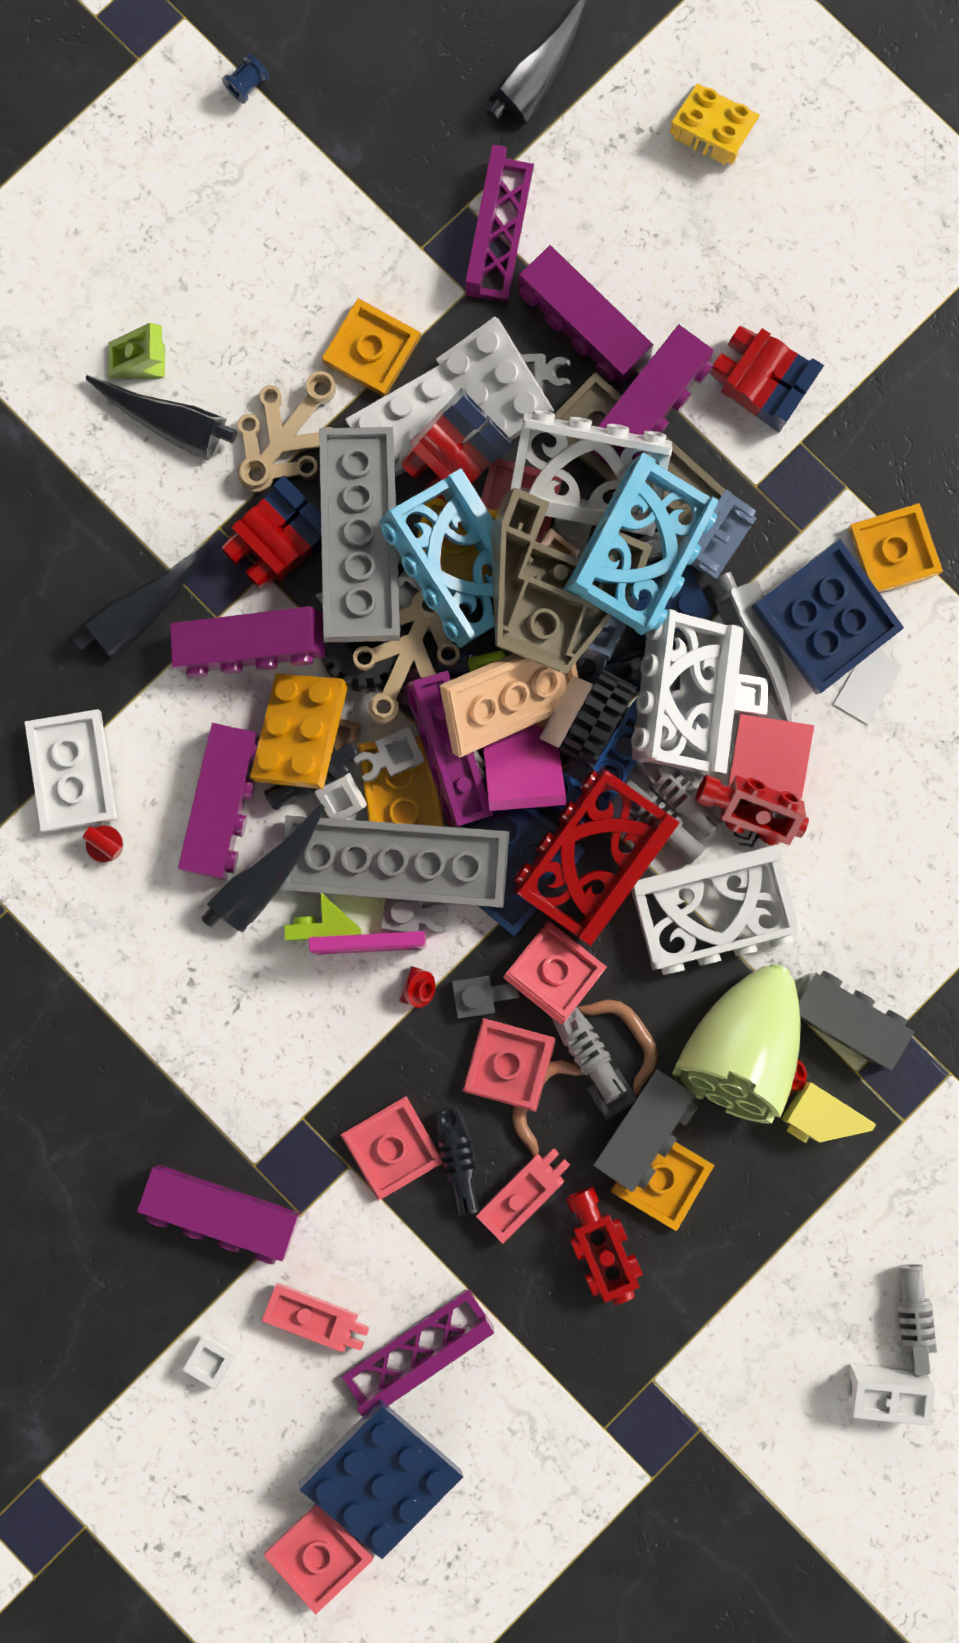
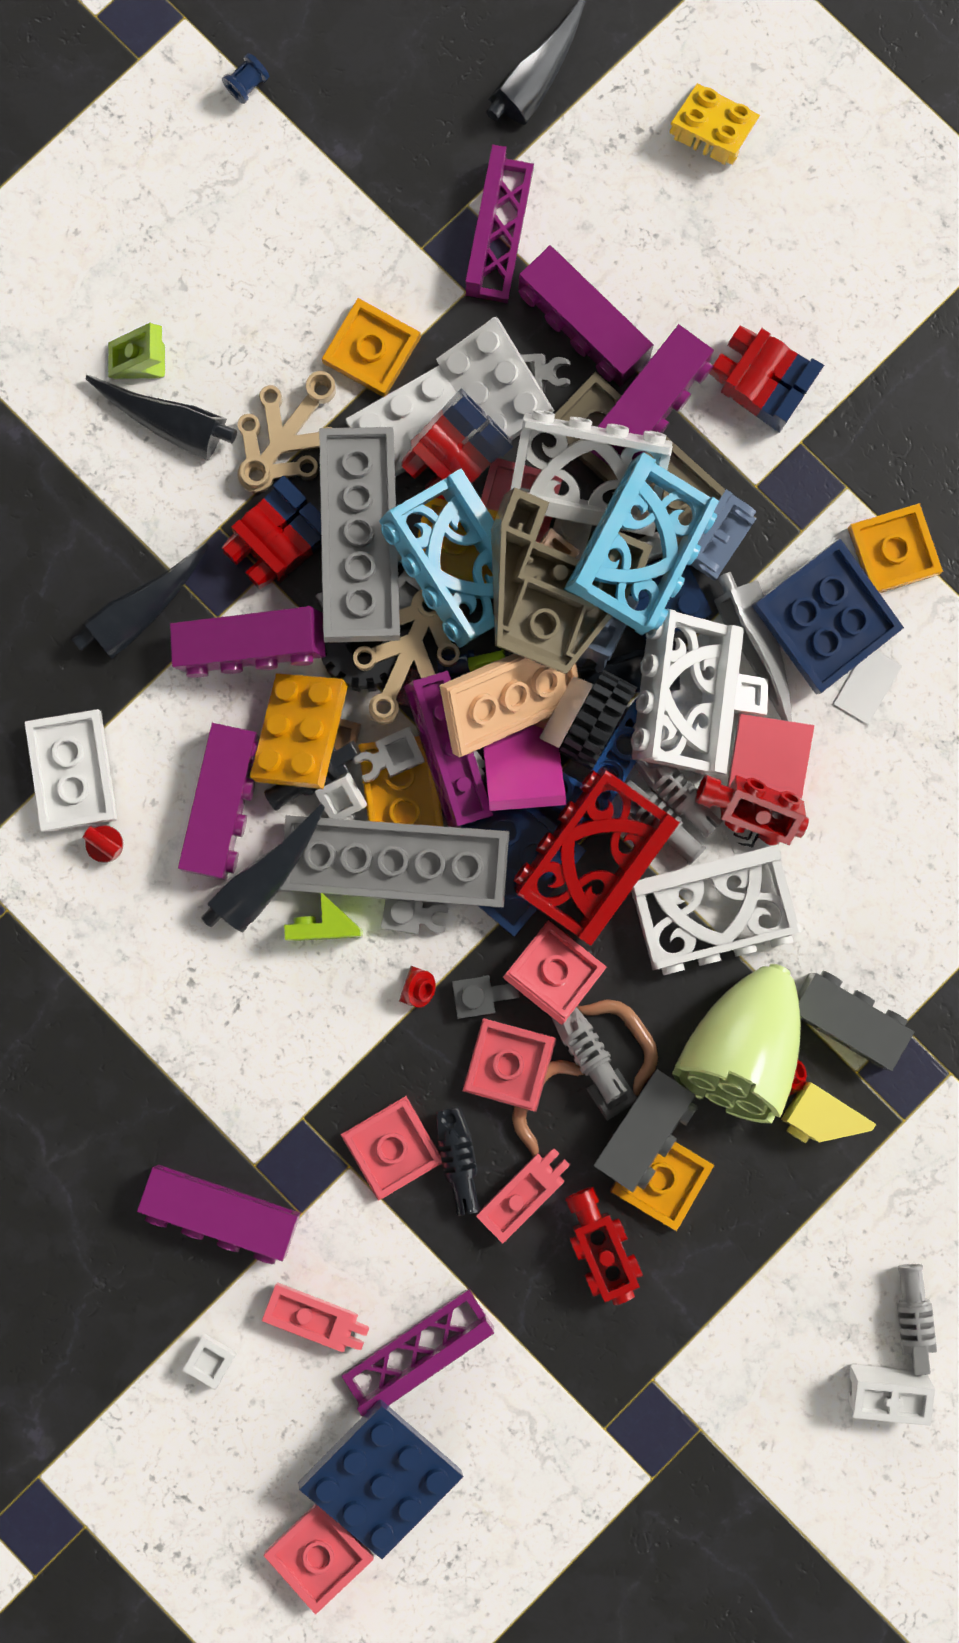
dark pink tile [309,931,427,955] -> none

